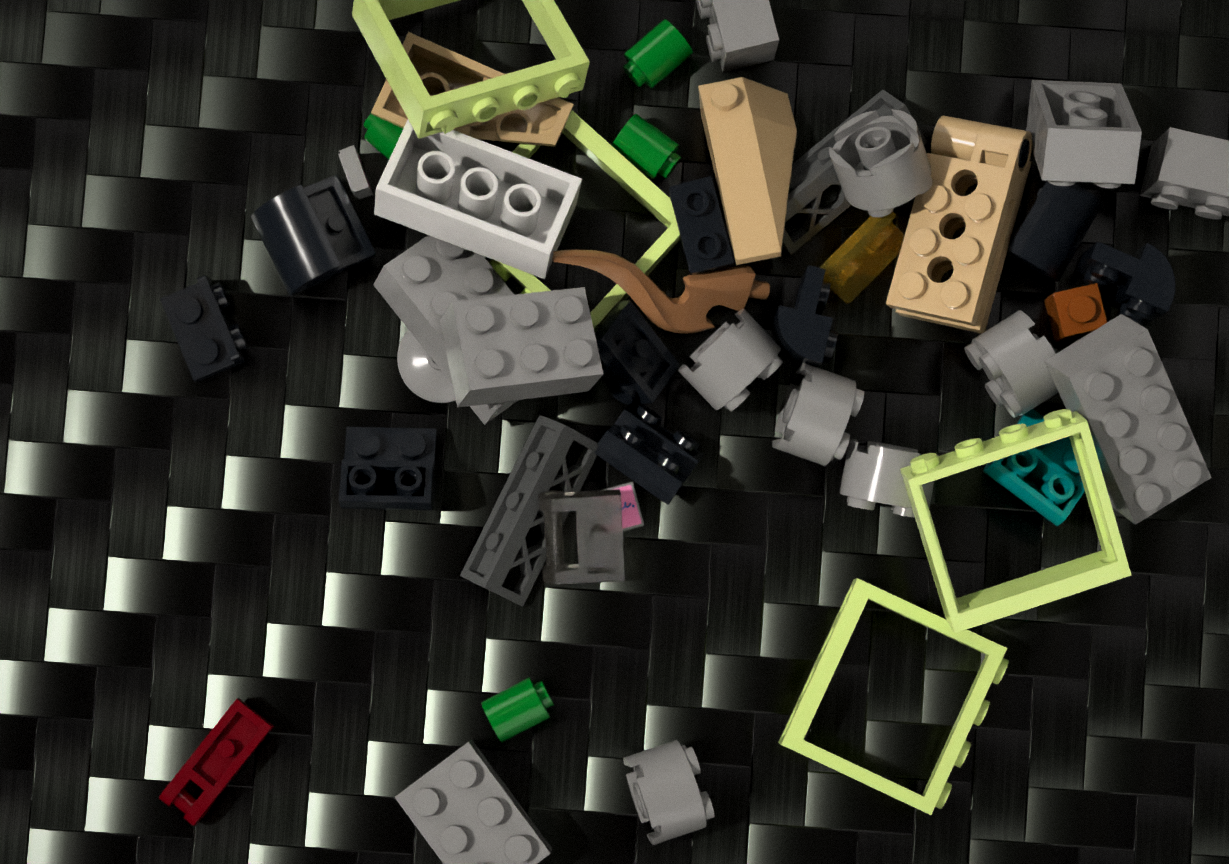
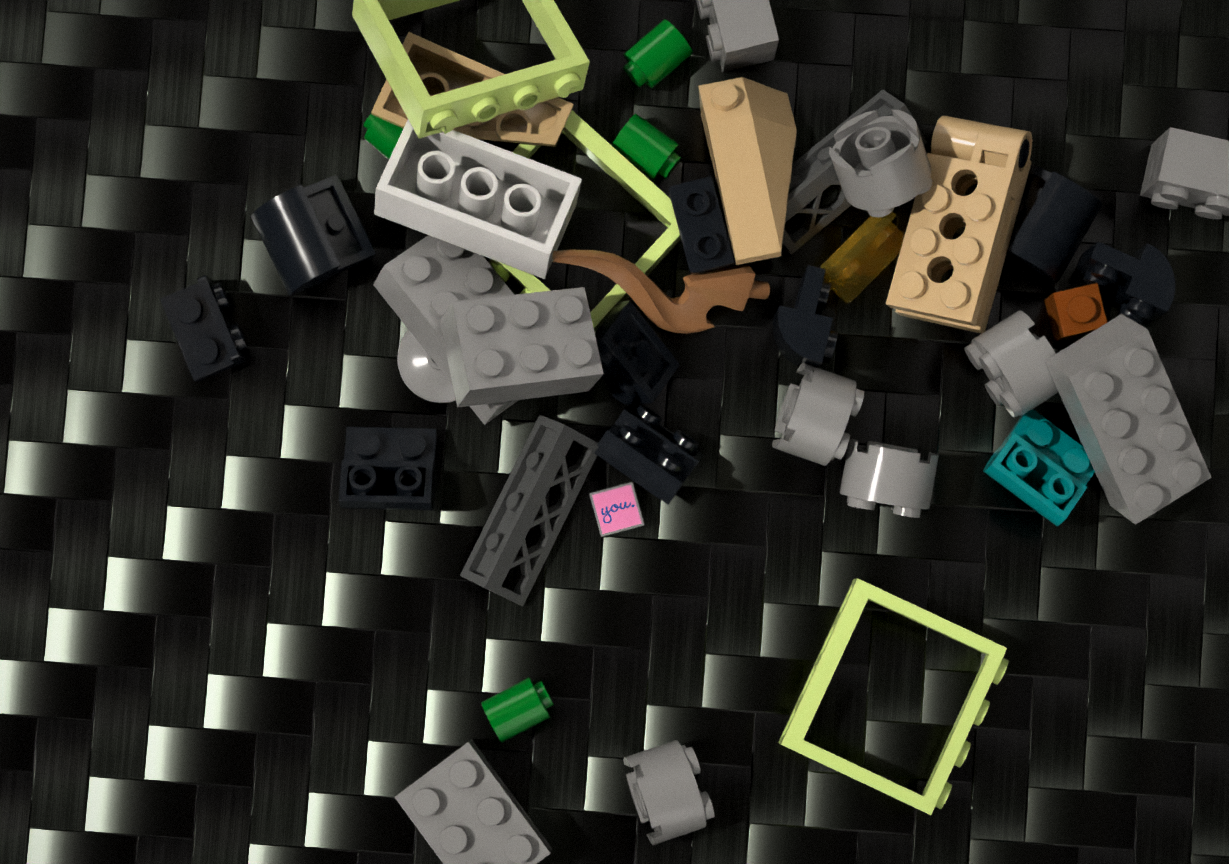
dark red plate [159,698,274,826] -> none
light grey tile [338,145,373,200] -> none
clear smoke plate [538,489,625,585] -> none
light grey brick [678,309,783,412] -> none
yellowish green window [900,409,1131,633] -> none
light grey brick [1026,80,1142,188] -> none

